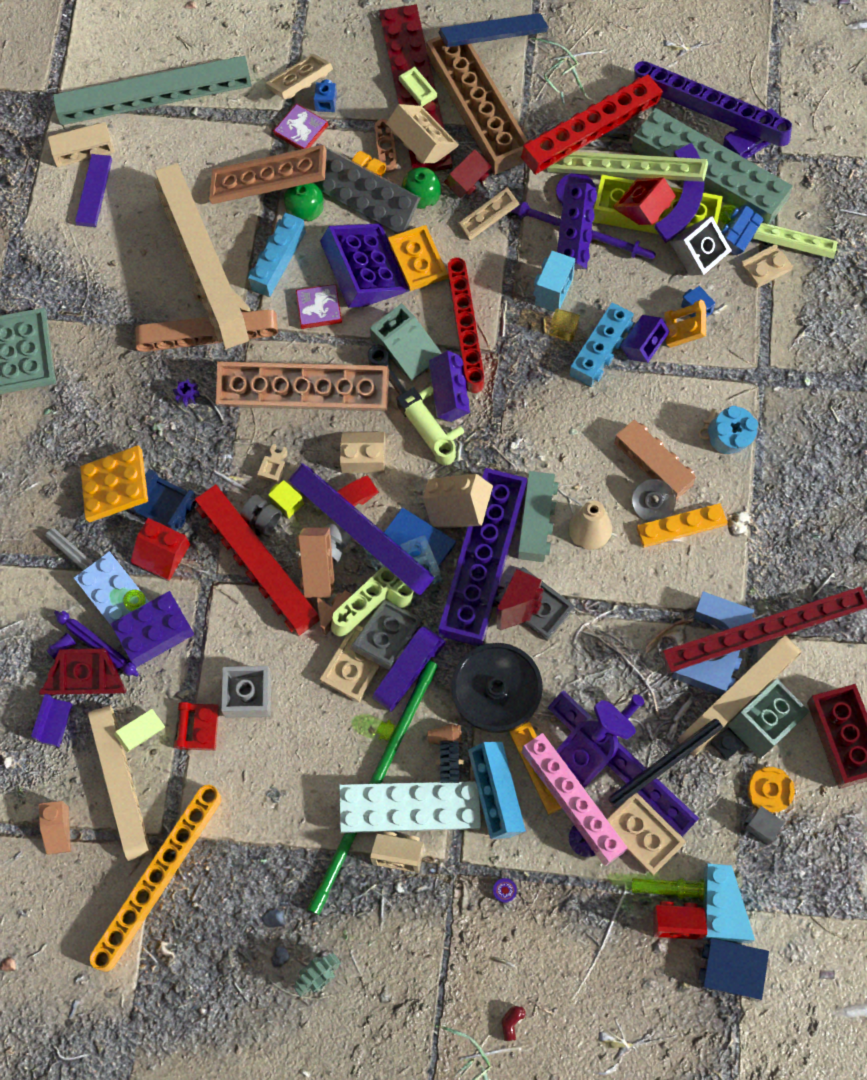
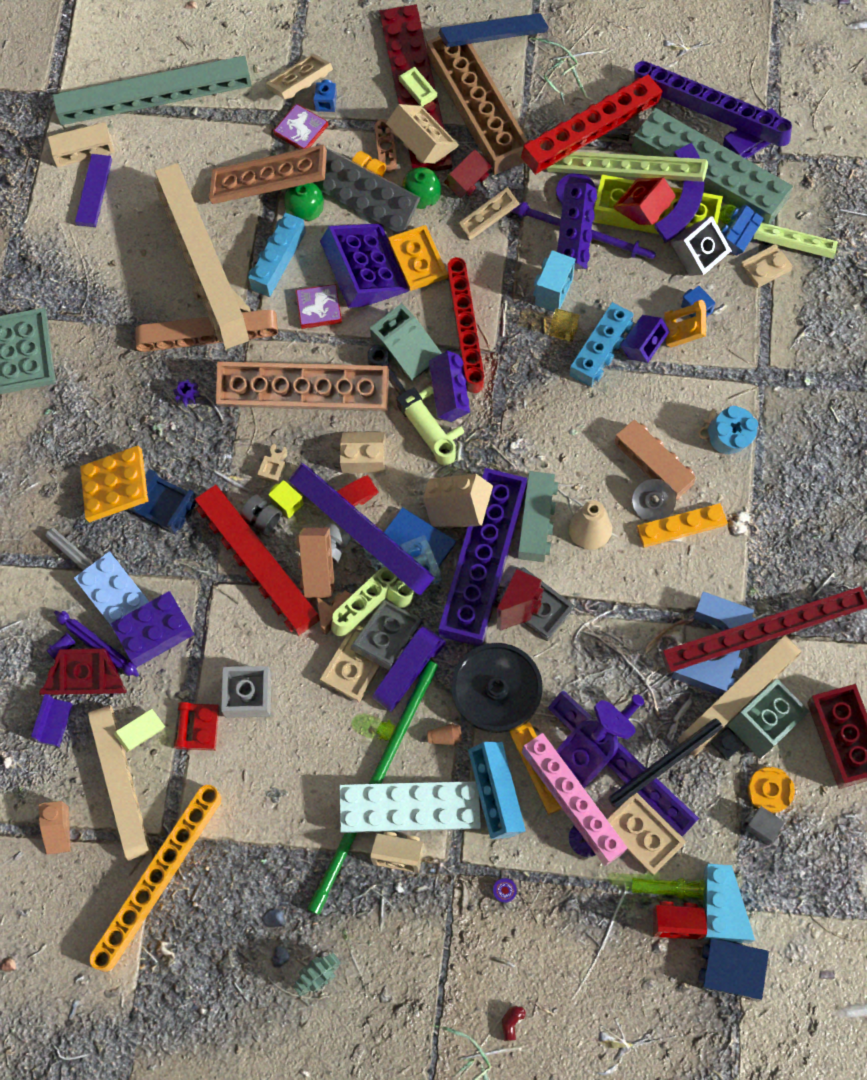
clear neon green plate [123,589,146,611] -> none
red slope [131,518,190,581] -> none
black wheel [436,741,463,783] -> none

